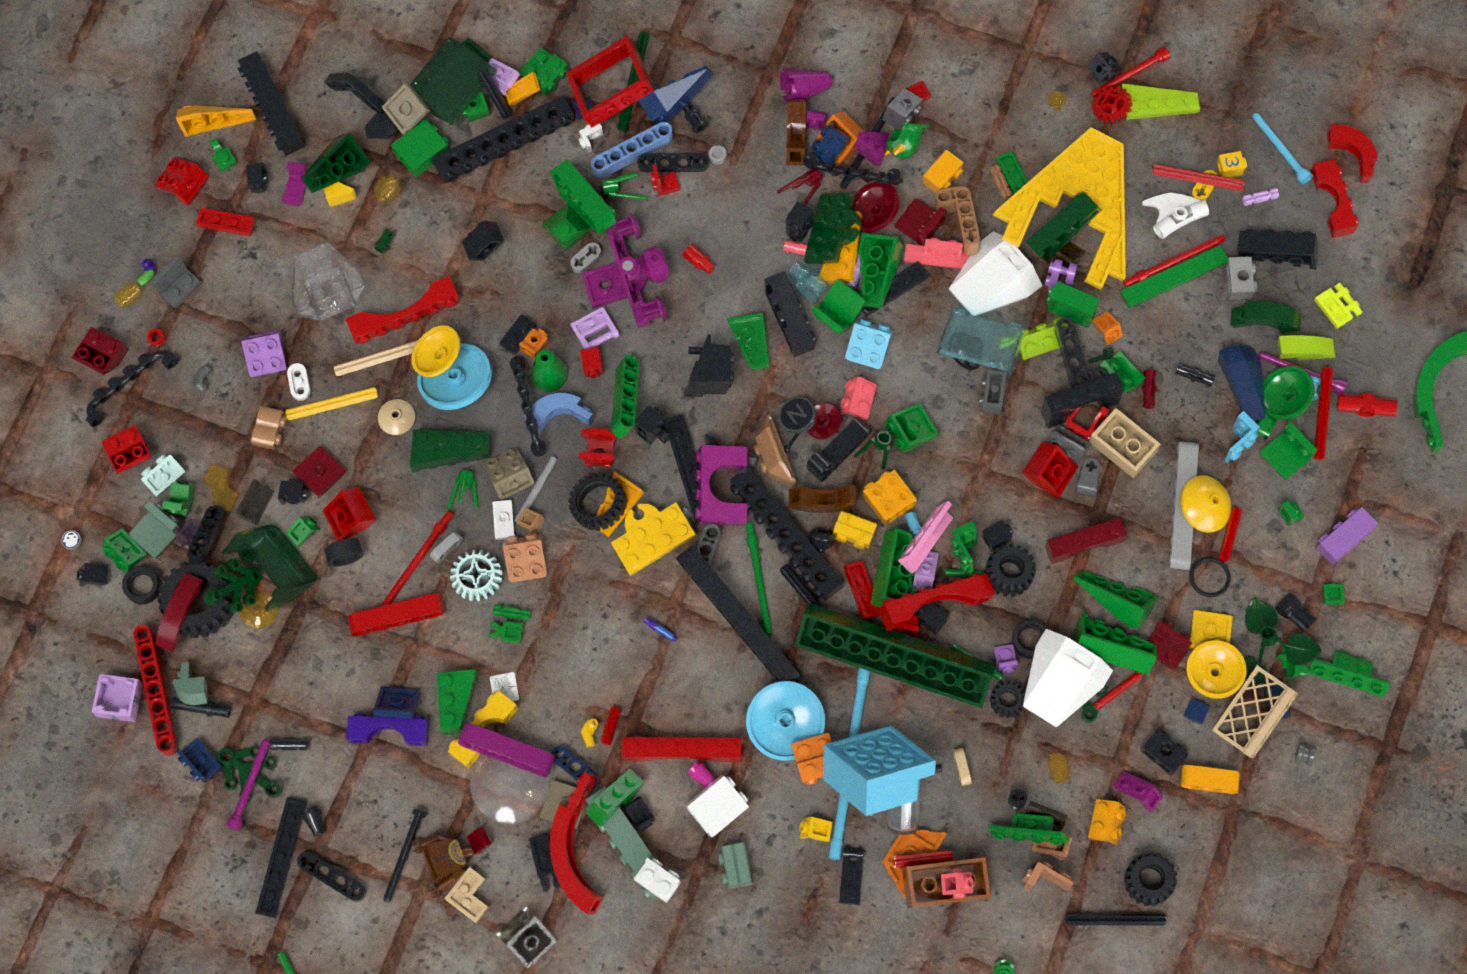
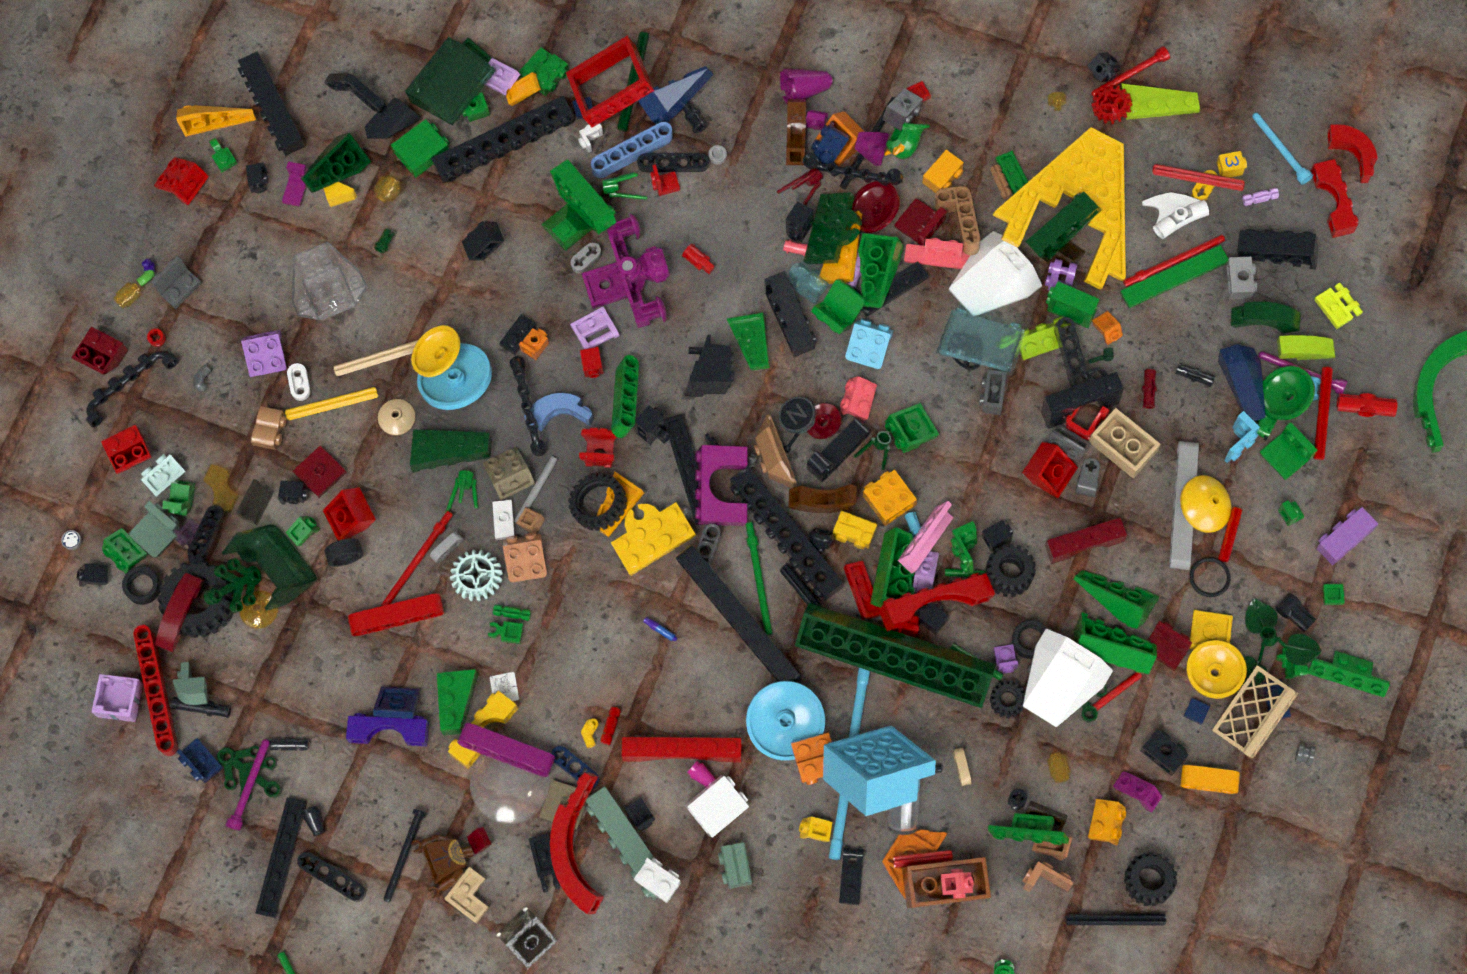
red plate [196,207,255,237] -> none
red arch [345,276,460,344] -> none
dark tan plate [382,82,430,135] -> none
black axle [477,68,512,119] -> none
green cone [530,350,568,392] -> none
green arch [586,769,644,827] -> none
green bracket [1100,351,1145,393] -> none

